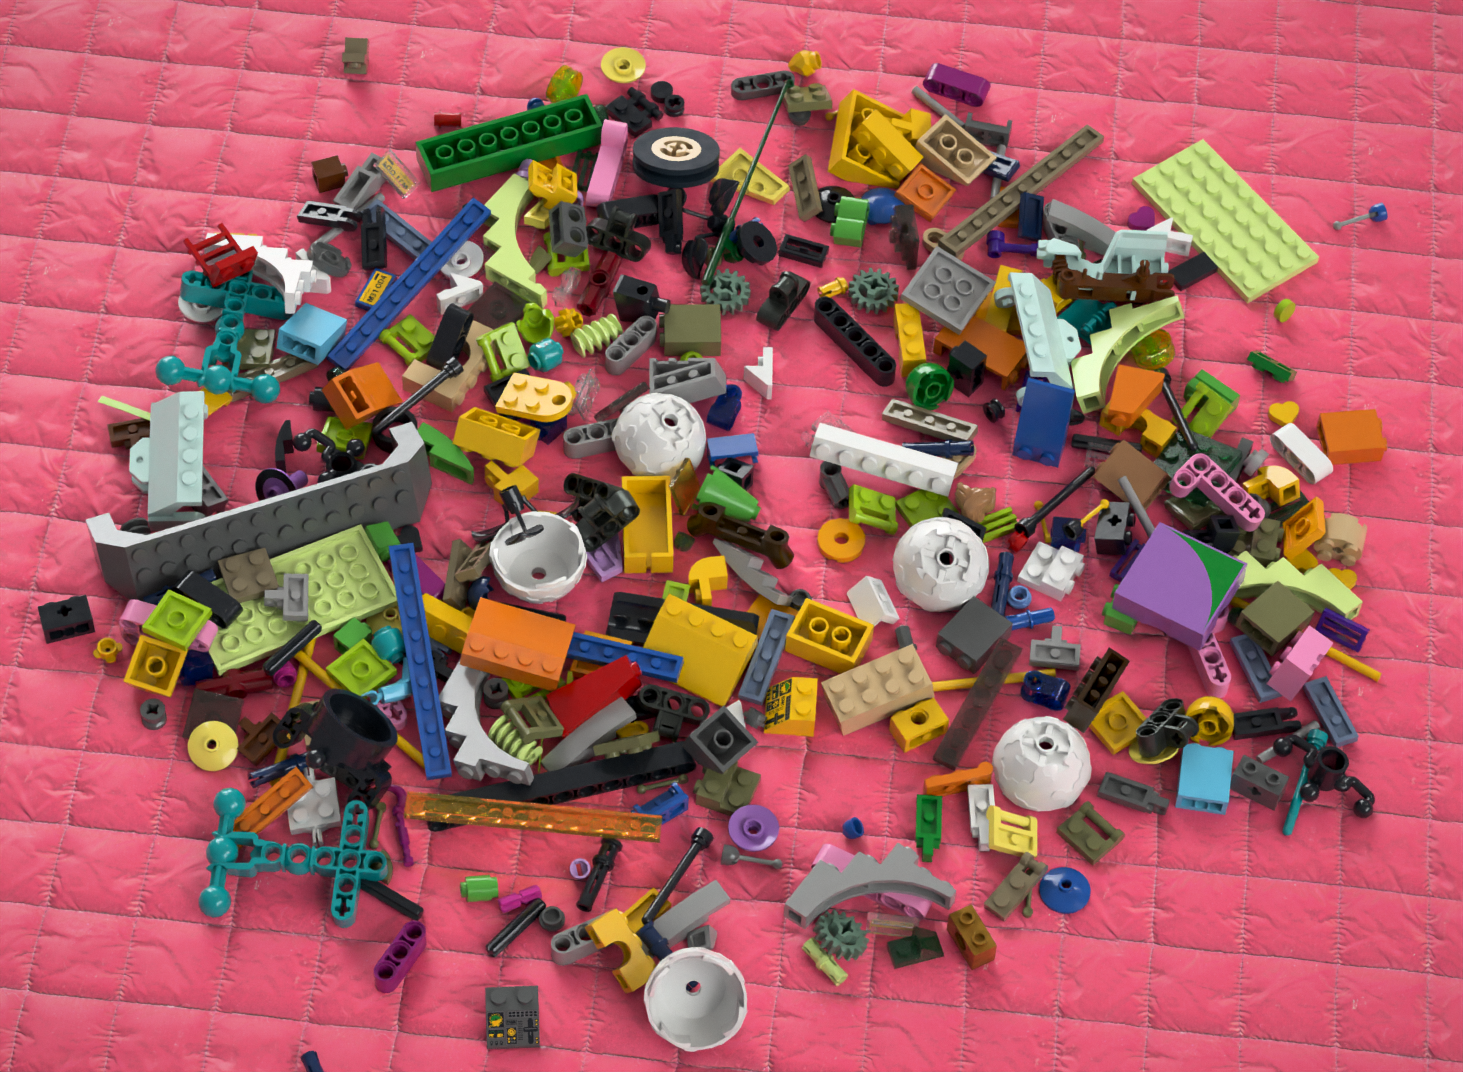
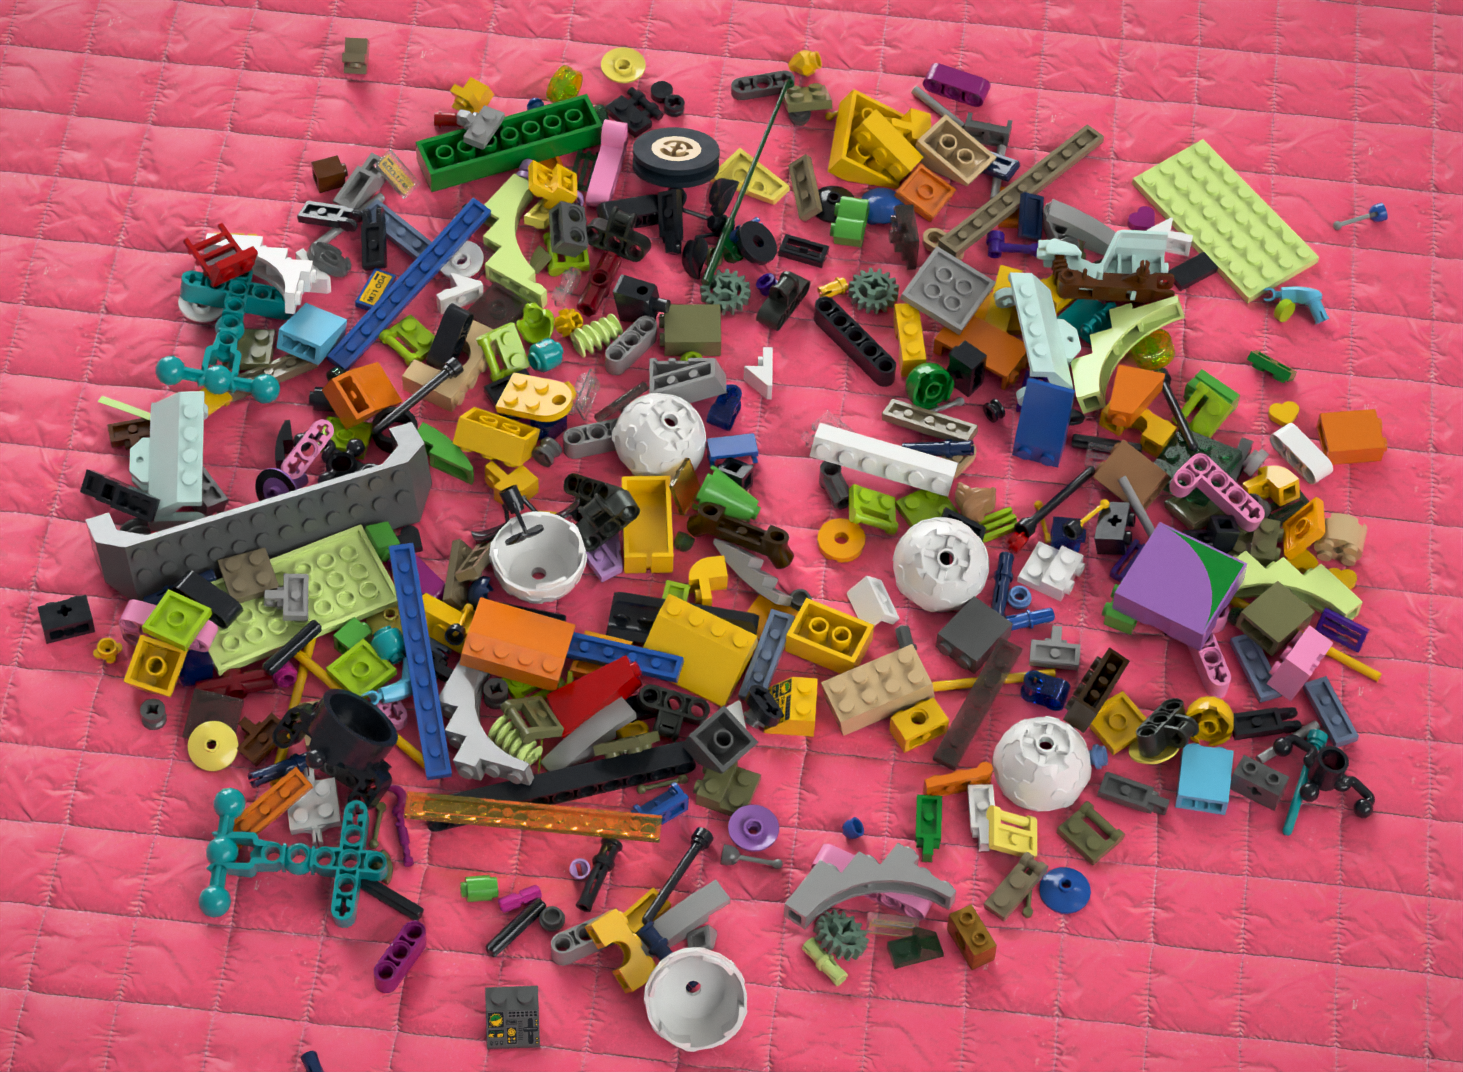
none -> black slope [80,469,160,523]
none -> bright pink beam [281,419,334,480]
none -> black hinge [445,604,473,646]
none -> yellow brick [450,77,494,114]
none -> light grey hinge [456,105,505,150]
none -> dark grey wheel [532,437,562,467]
none -> black beam [745,685,783,727]
none -> dark purple bush [756,273,778,296]
none -> light grey hinge [931,397,965,412]
none -> medium blue plate [1089,744,1108,769]
none -> medium azure arm [1263,286,1329,324]

